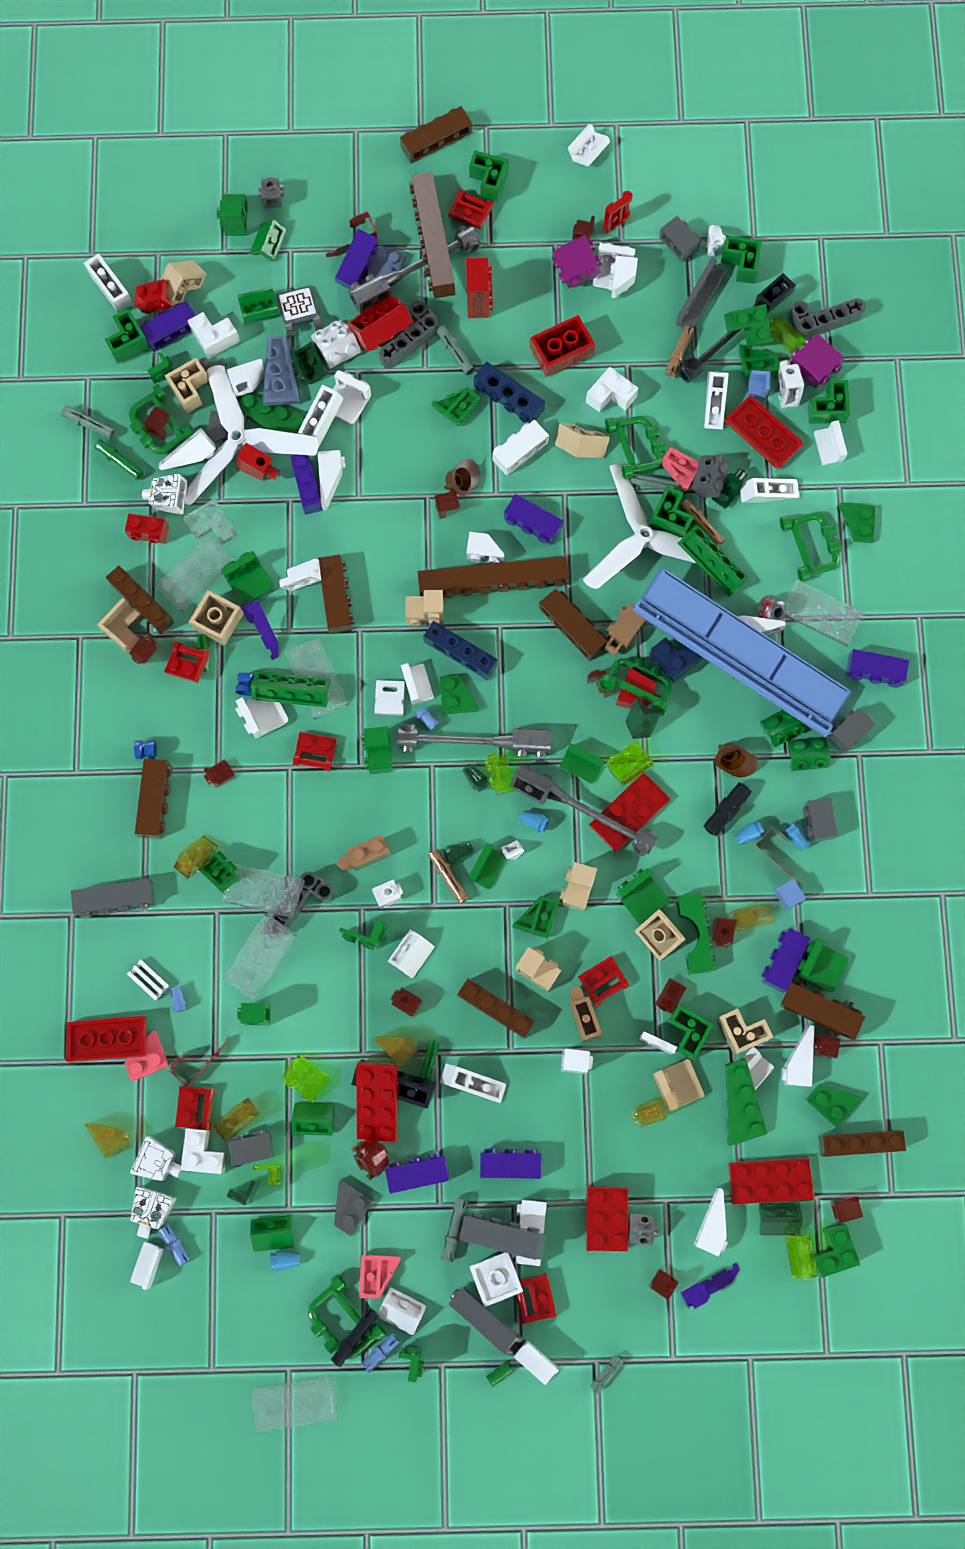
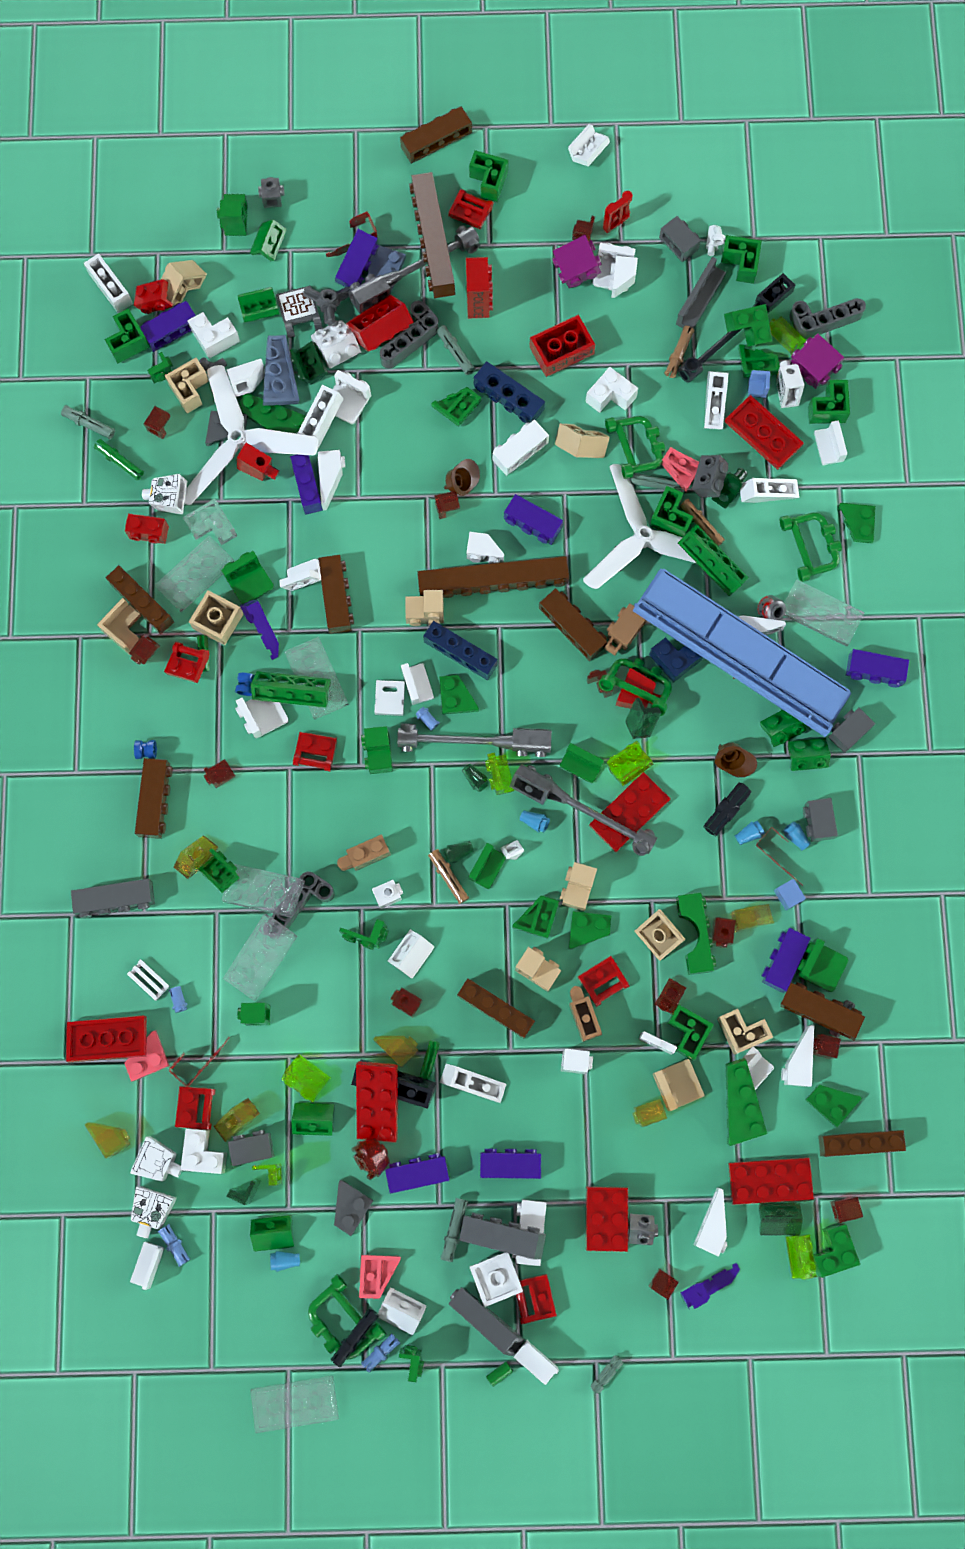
green bar [129,384,193,454] -> none
white slope [159,428,216,470] -> none
green bracket [616,868,669,924] -> none
none -> dark grey bush [303,287,350,326]
none -> green wing [569,911,611,950]

